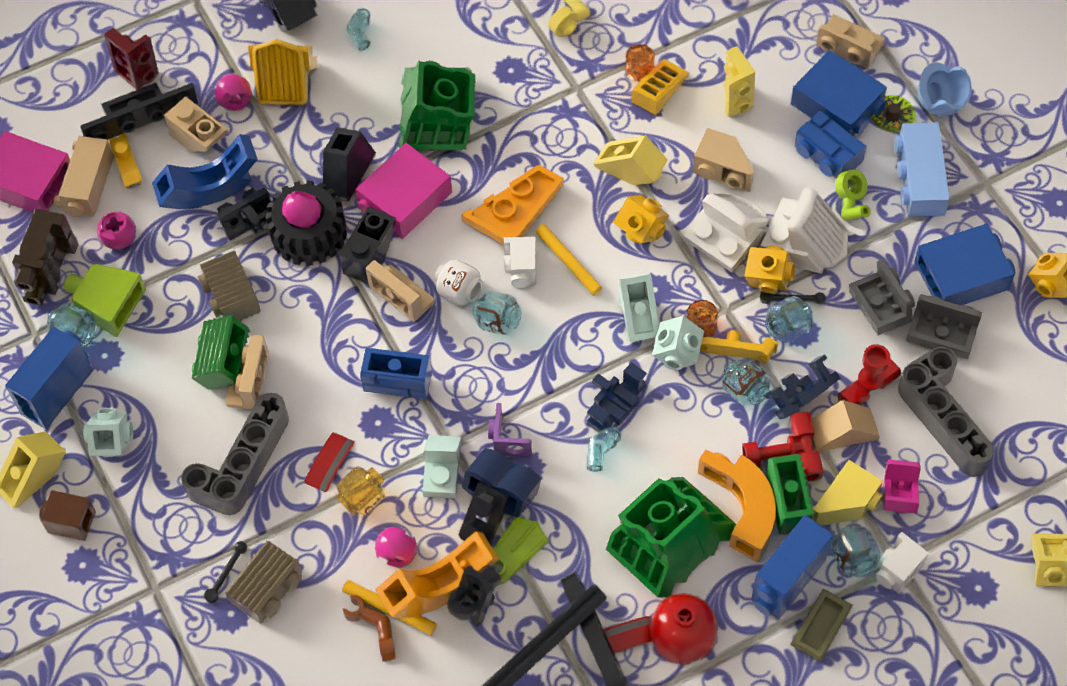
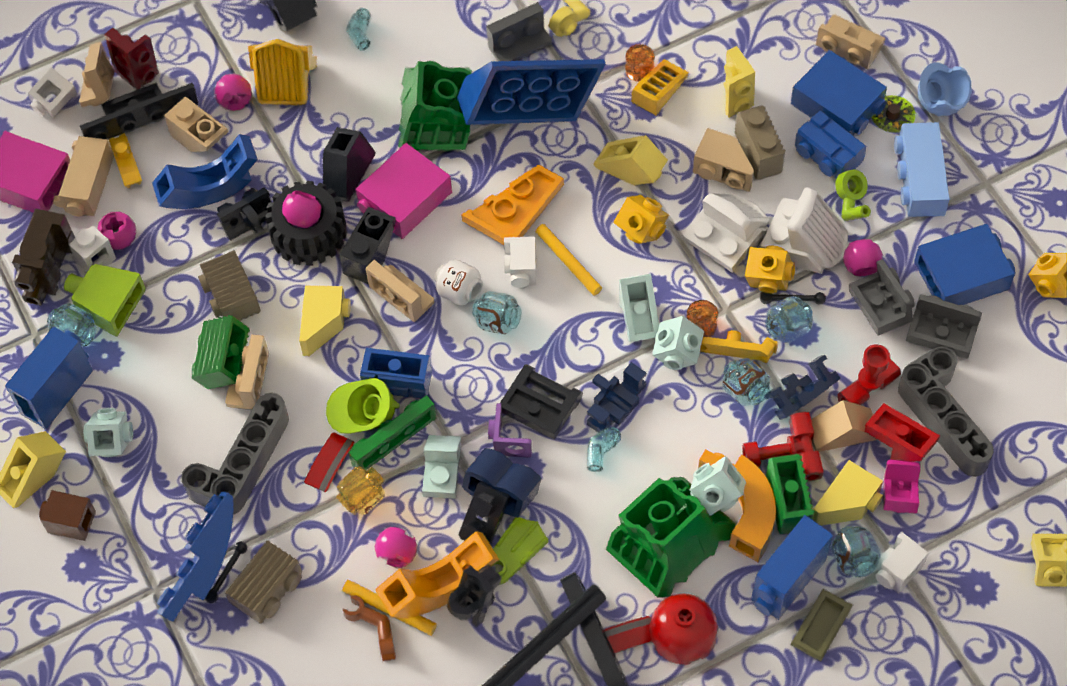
none -> white brick [28,67,77,118]
none -> white brick [69,225,116,272]
none -> tan bracket [79,42,115,107]
none -> blue slope [157,491,233,622]
none -> light yellow slope [299,285,351,356]
none -> lime piece [326,378,400,434]
none -> green plate [349,395,437,475]
none -> blue slope [457,59,606,125]
none -> dark grey bracket [486,2,552,61]
none -> black plate [500,364,583,440]
none -> light aqua brick [690,456,746,516]
none -> dark tan brick [734,105,786,180]
none -> dark pink piece [843,239,883,276]
none -> red slope [864,403,940,462]

